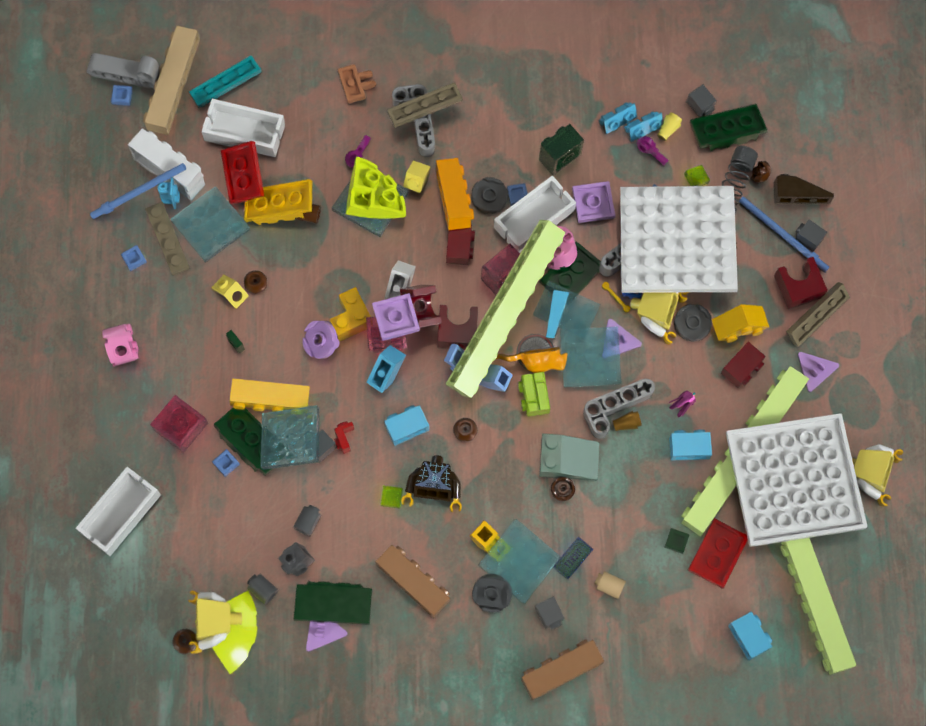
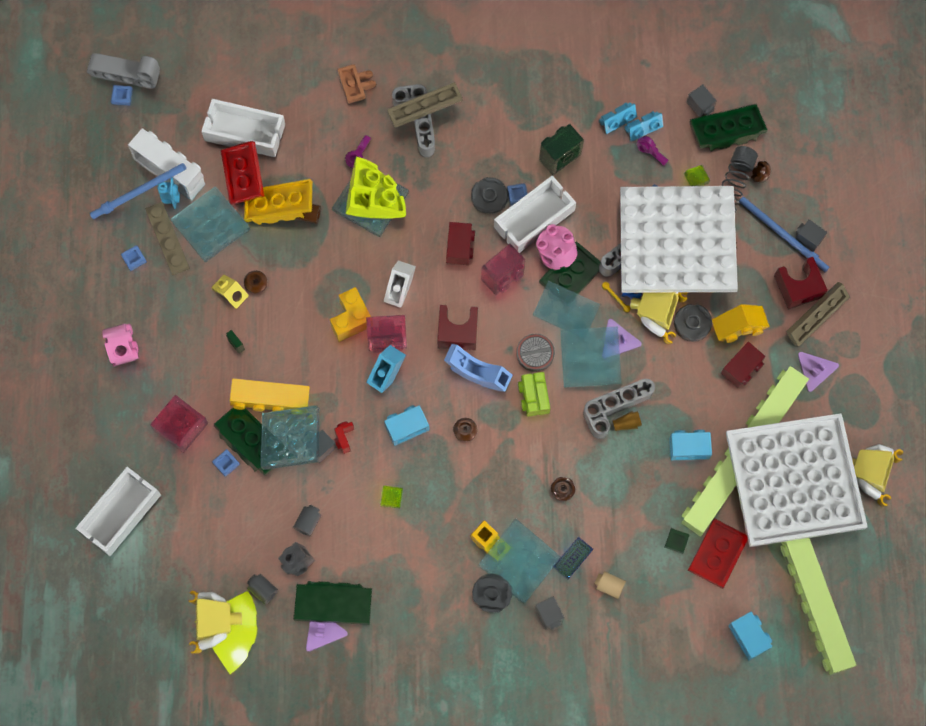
tan brick [143,25,200,135] -> none
reddish brown plate [172,629,197,654] -> none
teal plate [189,55,262,108] -> none
lavender plate [302,321,339,359] -> none
lavender plate [372,293,420,341] -> none
medium nougat brick [375,545,450,618] -> none
dark red piece [400,285,442,328] -> none
dark brown torso [401,455,462,512] -> none
light yellow brick [403,160,431,193] -> none
light orange brick [436,158,474,230] -> none
yellowish green brick [446,220,566,398] -> none
light orange animal [496,347,568,373] -> none
medium nougat brick [521,639,604,701] -> none
sand green slope [539,434,599,481] -> none
medium azure piece [546,290,570,338] -> none
lavender plate [572,181,616,223] -> none
light yellow cone [657,112,682,141] -> none
flat silver piece [669,390,696,417] -> none
dark brown slope [774,174,834,204] -> none

